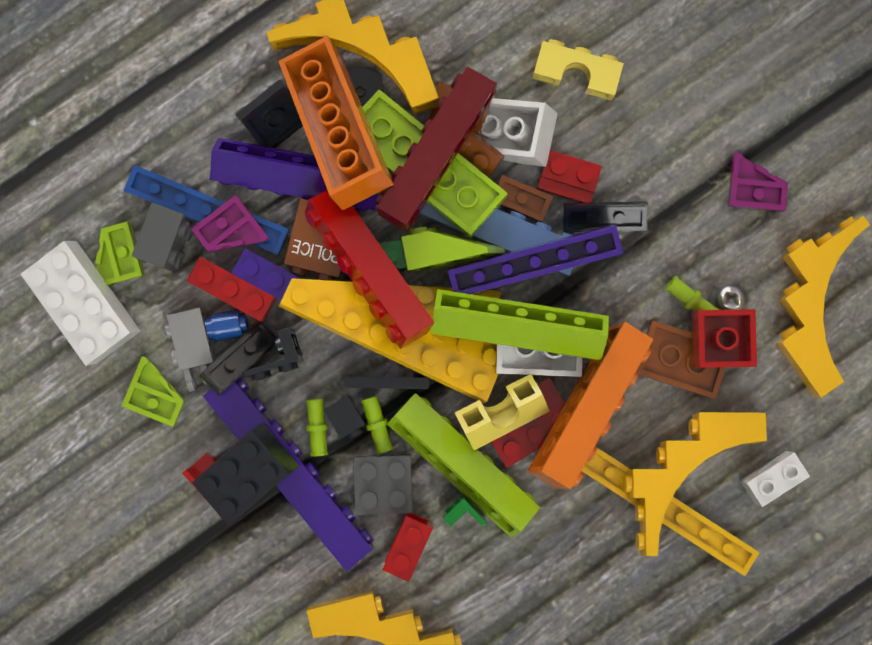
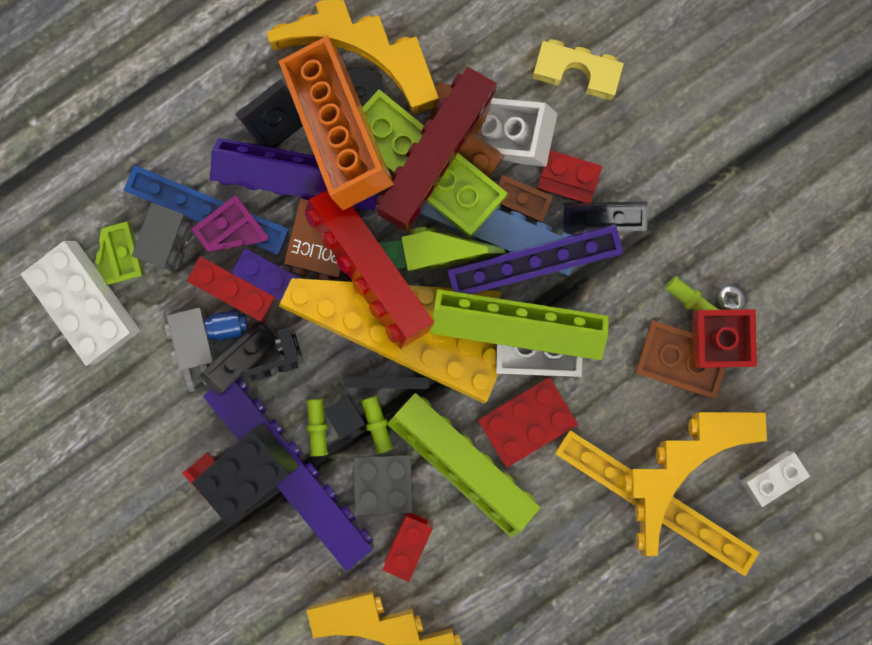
lime wing [121,356,186,427] -> none
green panel [442,494,487,527] -> none
light yellow arch [455,374,550,450] -> none
orange brick [527,322,654,490] -> none
magenta wing [728,152,788,212] -> none
yellow arch [776,216,870,398] -> none

